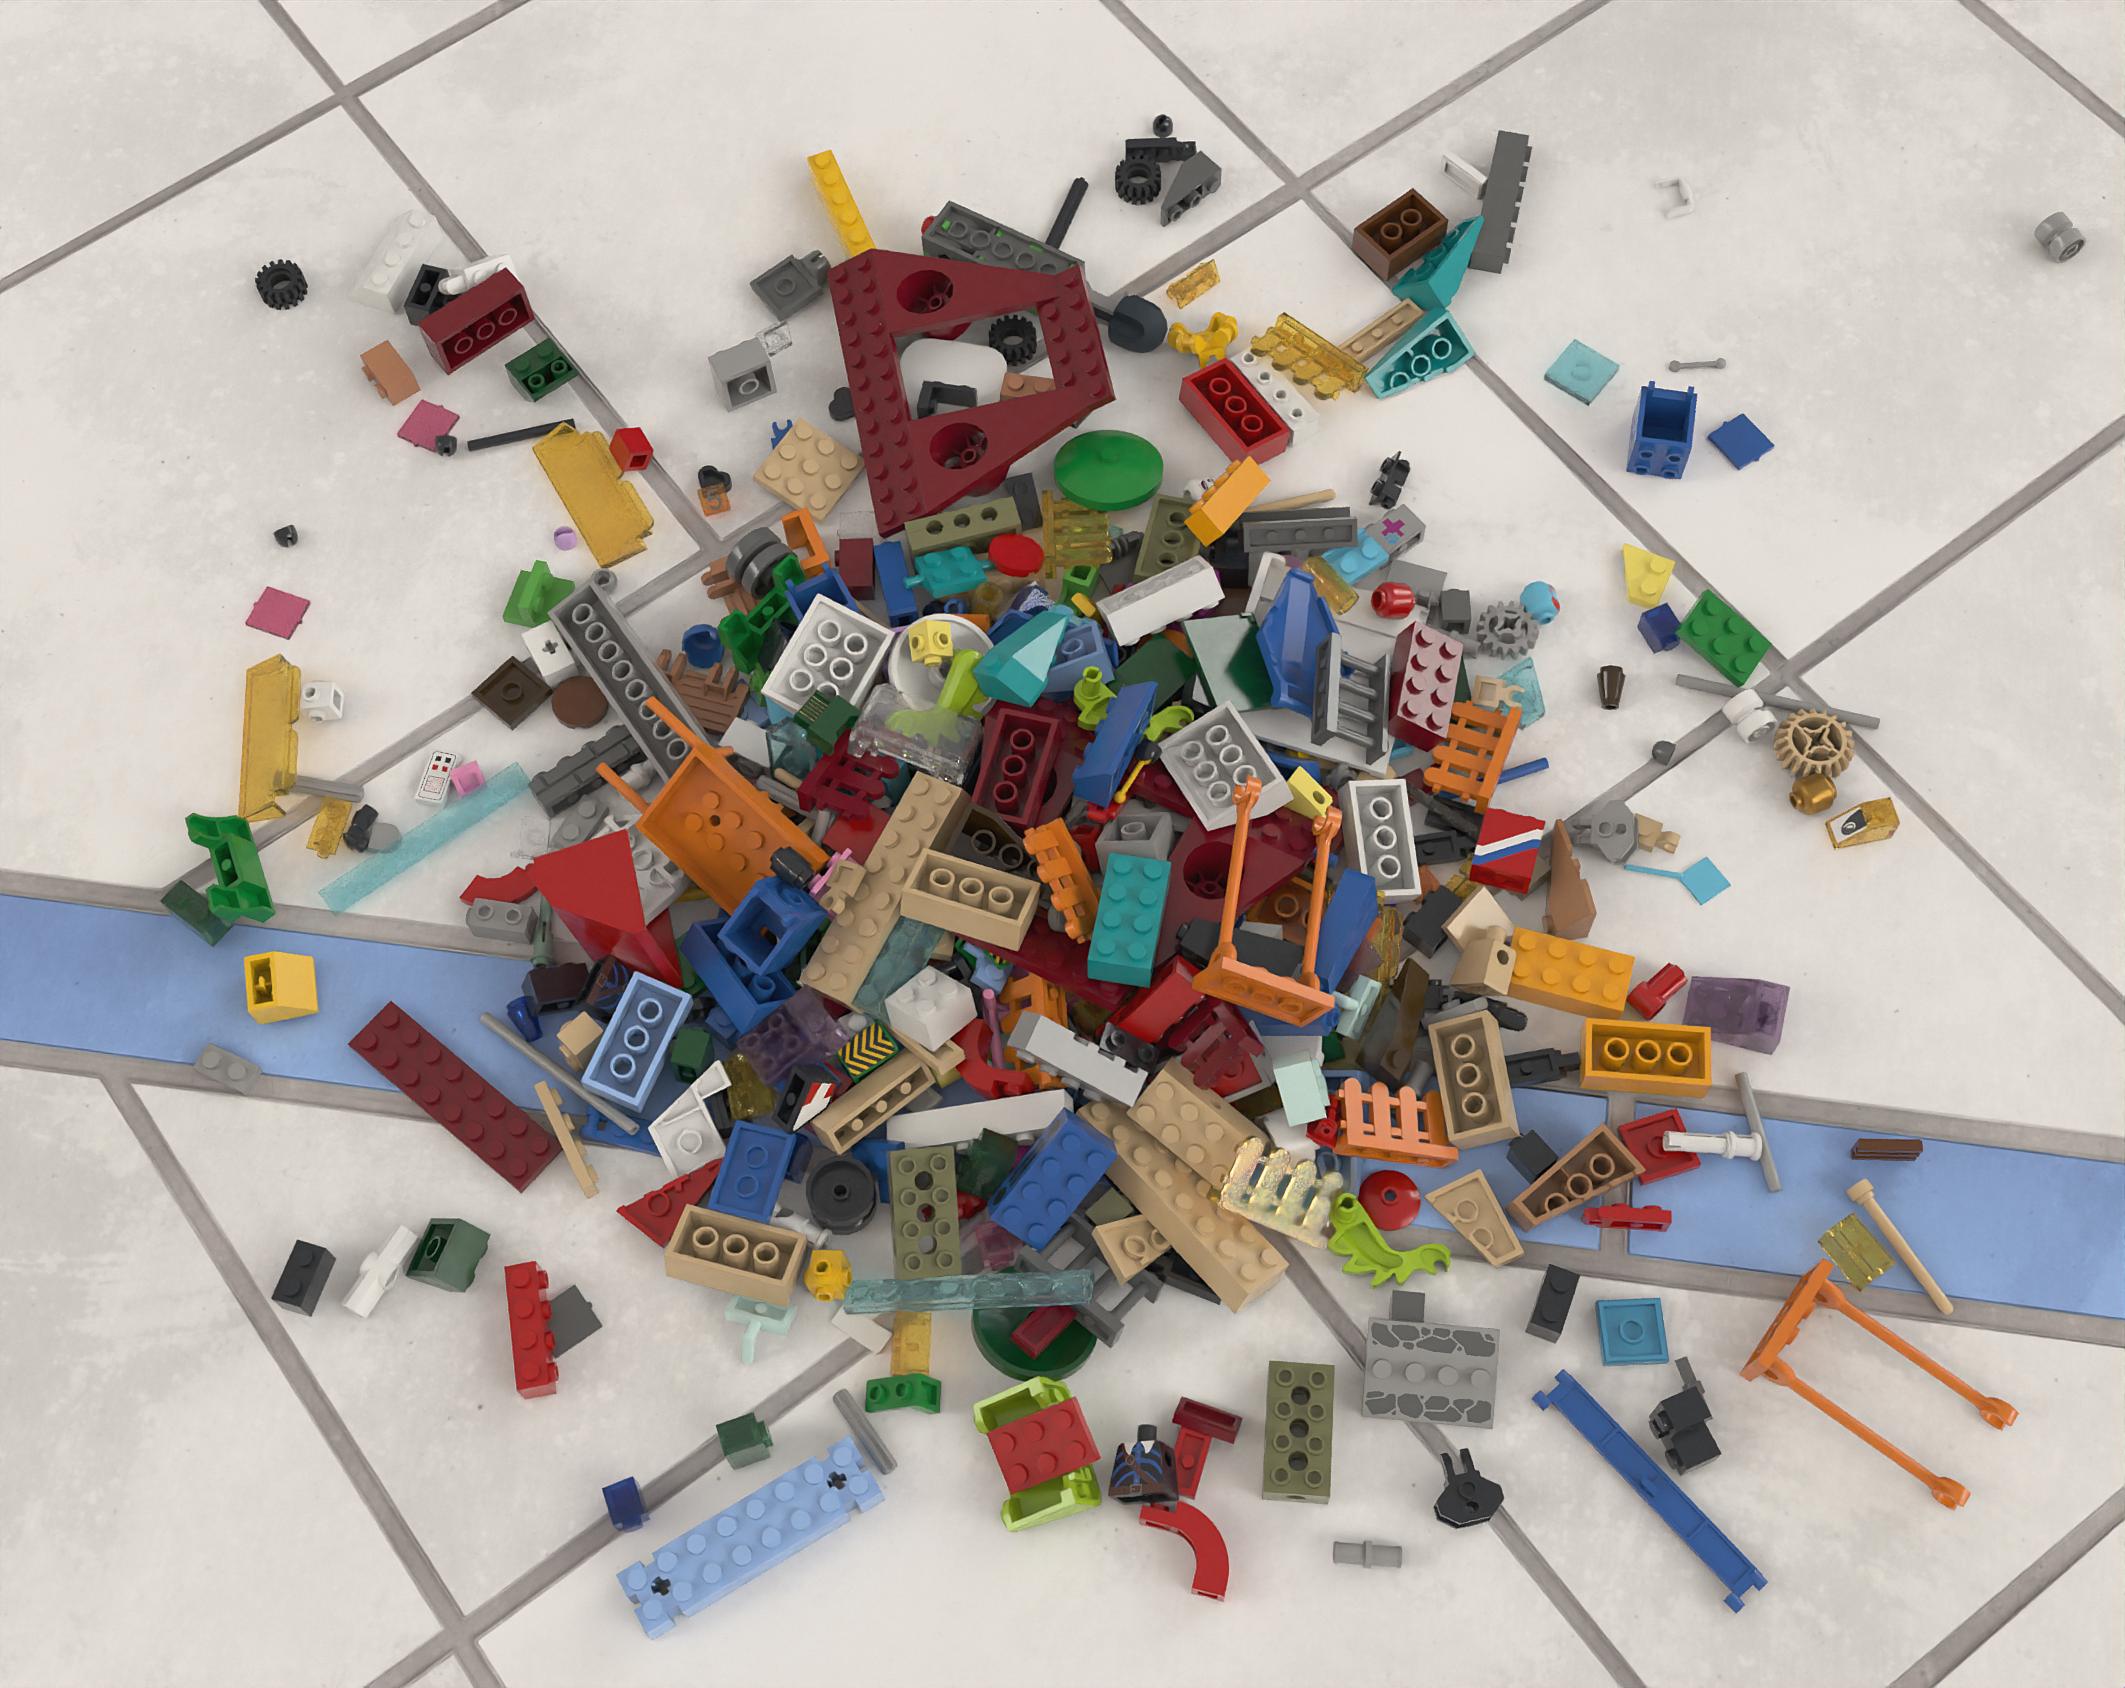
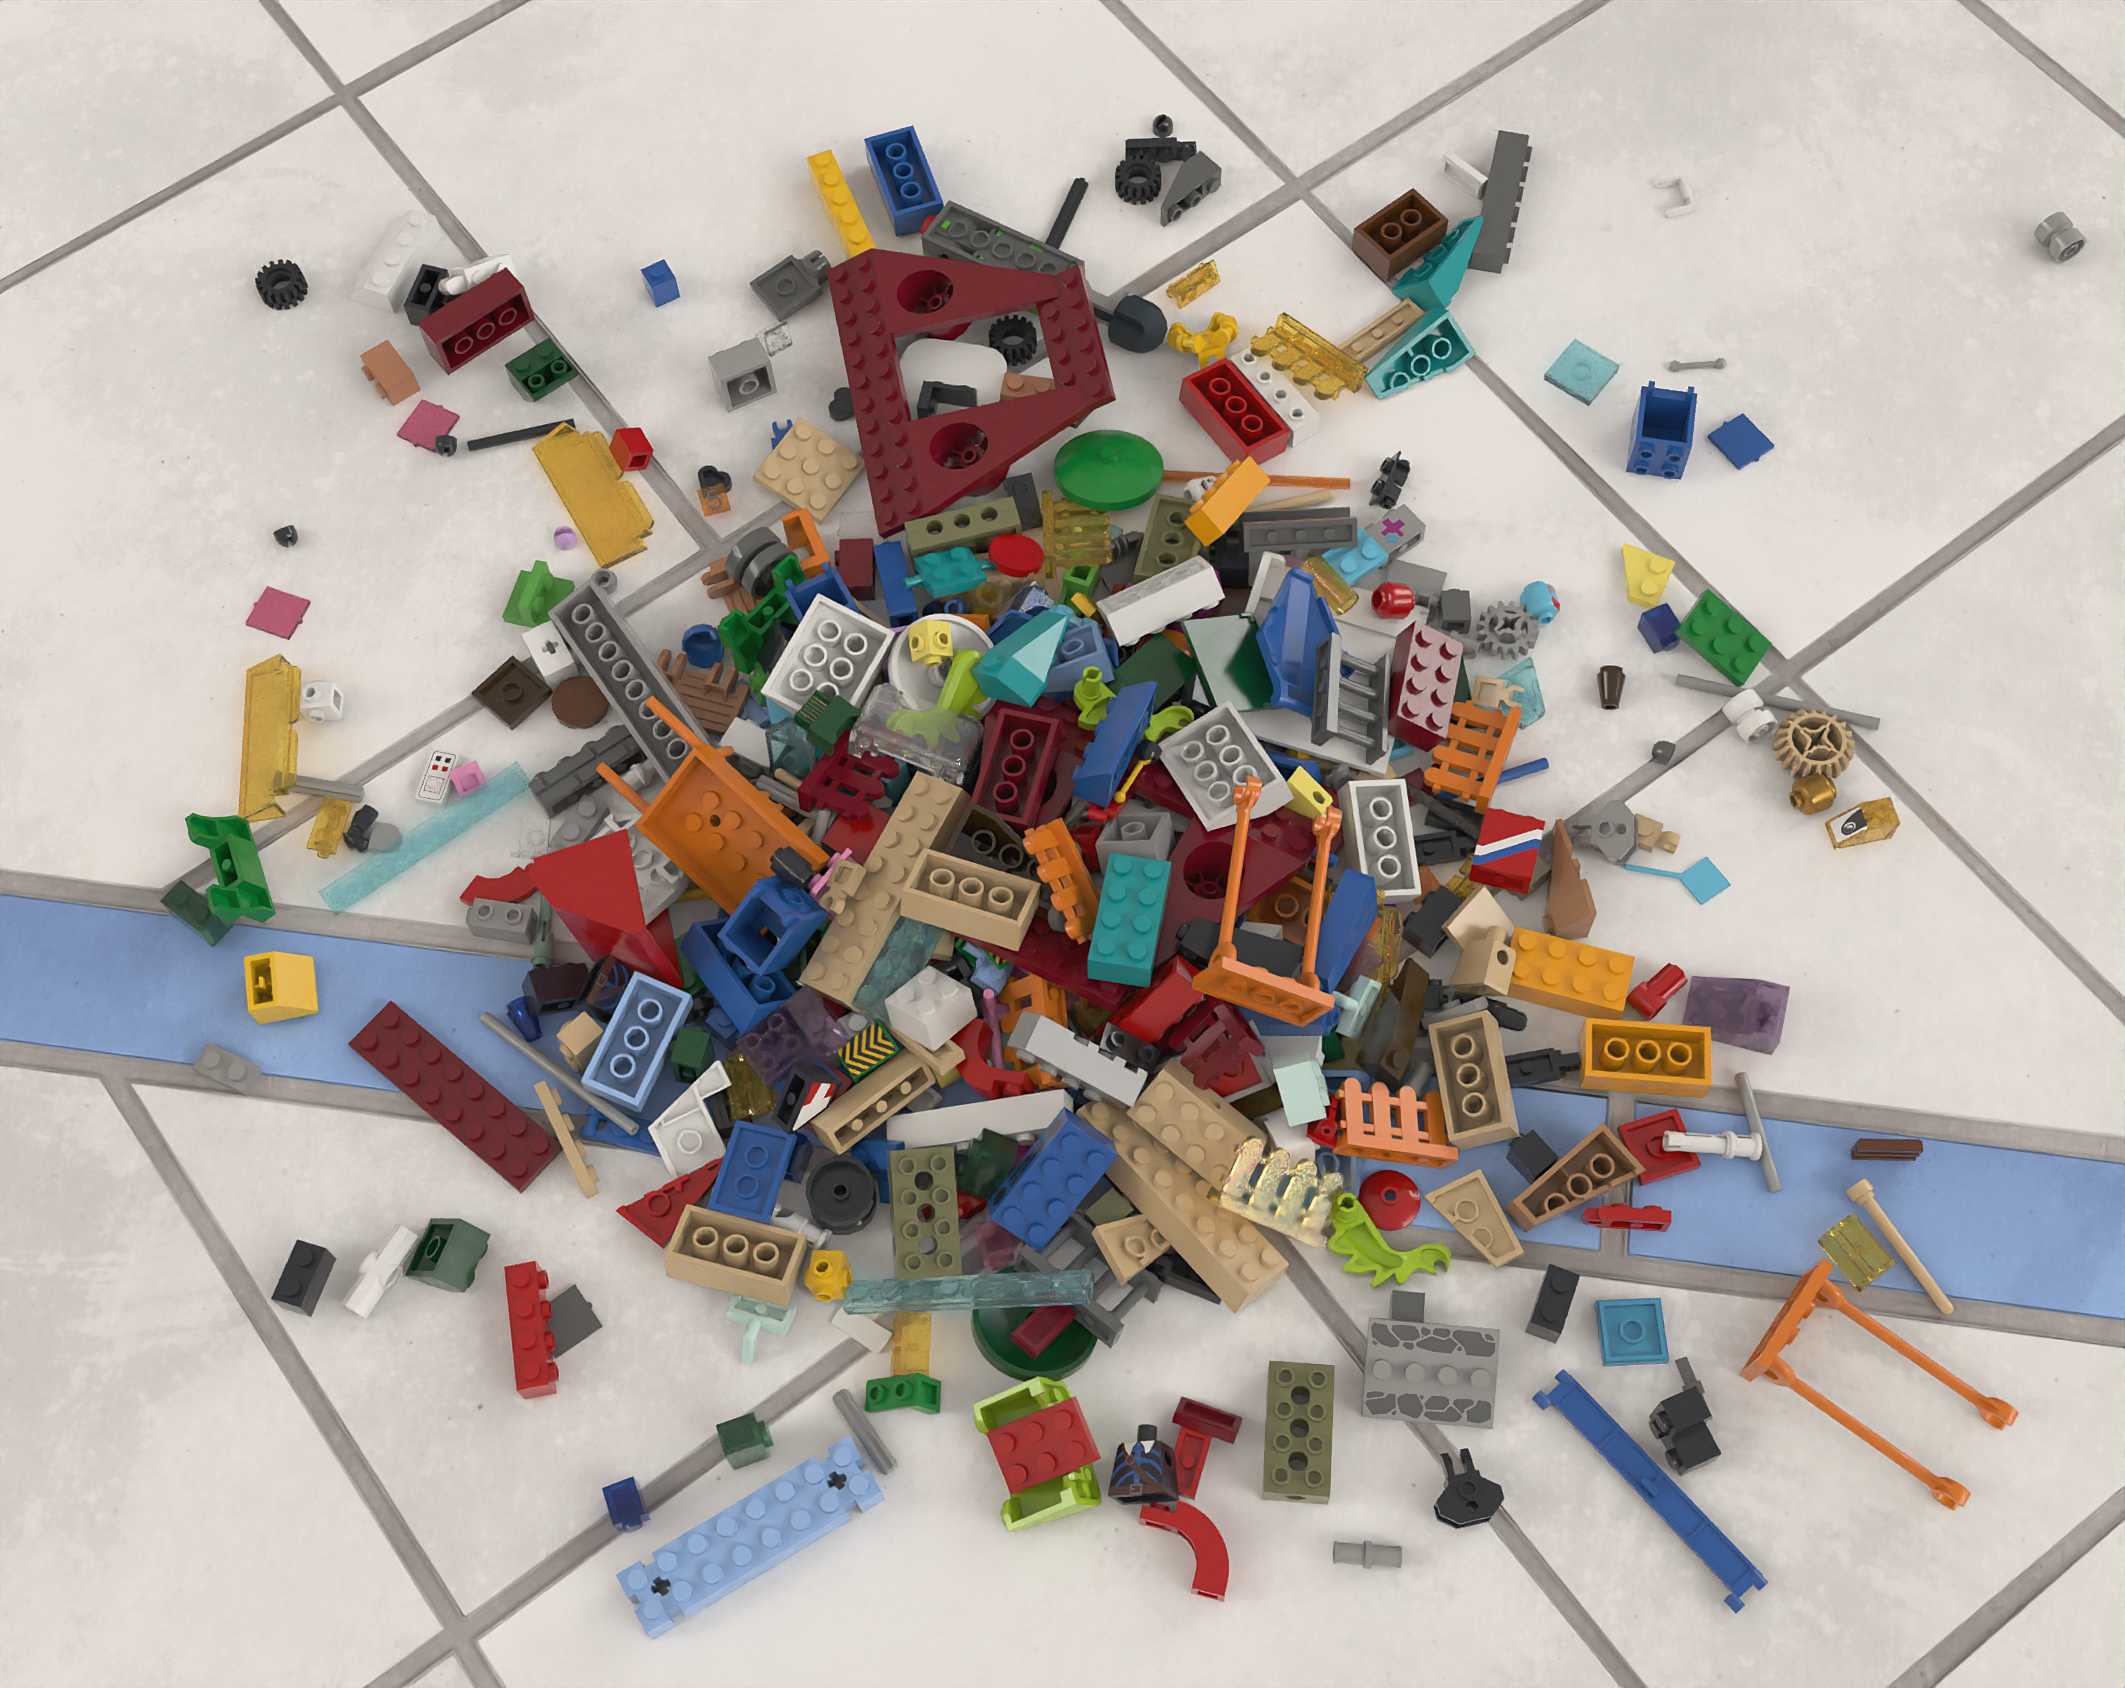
none -> blue brick [641,259,680,307]
none -> blue brick [864,125,944,237]
none -> clear orange piece [1163,470,1350,489]

